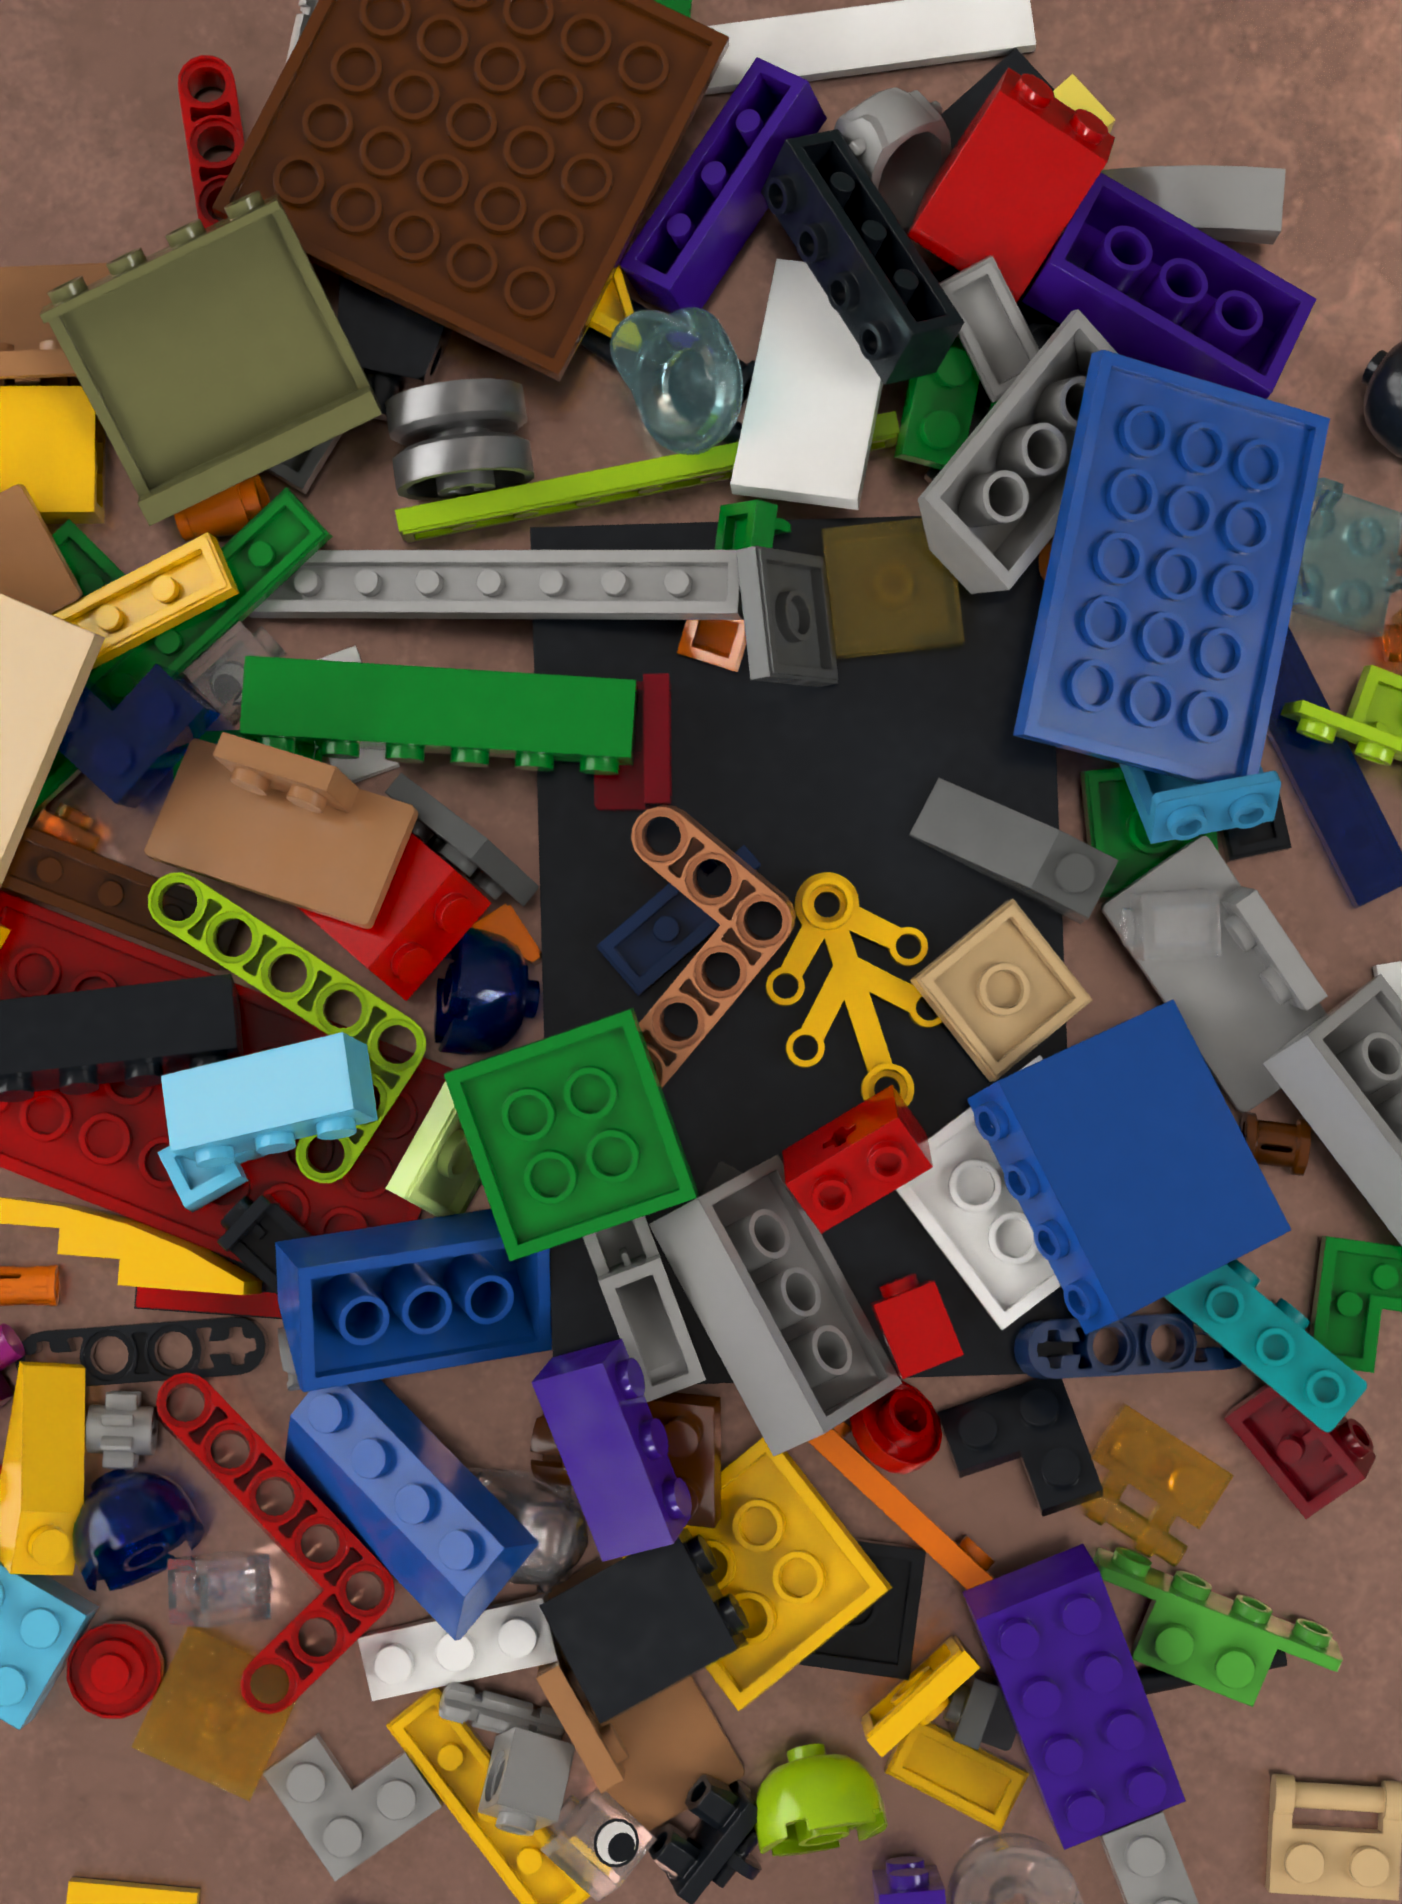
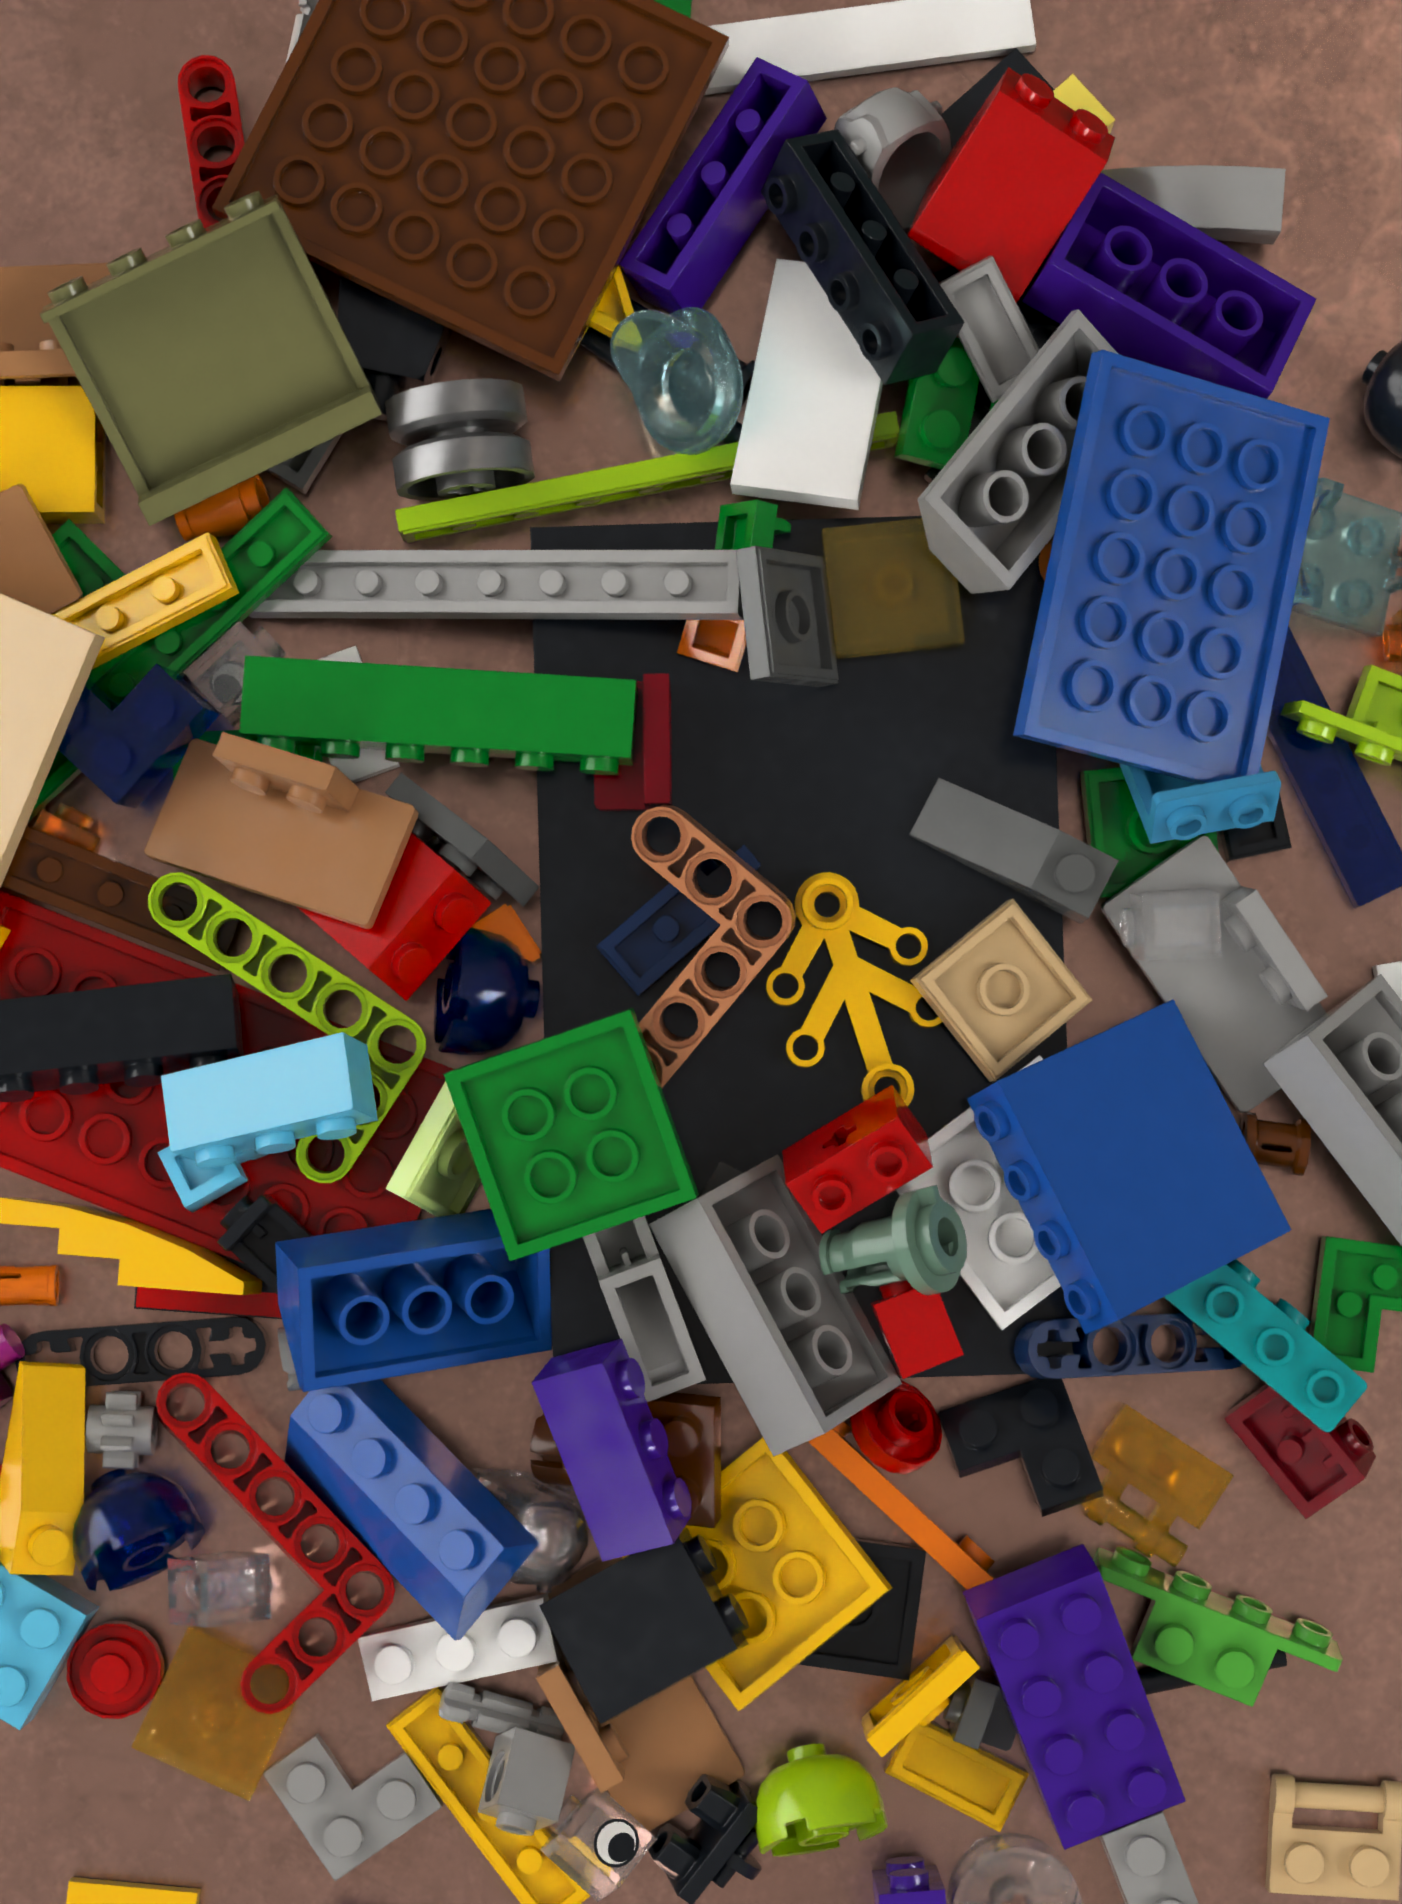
none -> sand green piece [819,1185,967,1295]

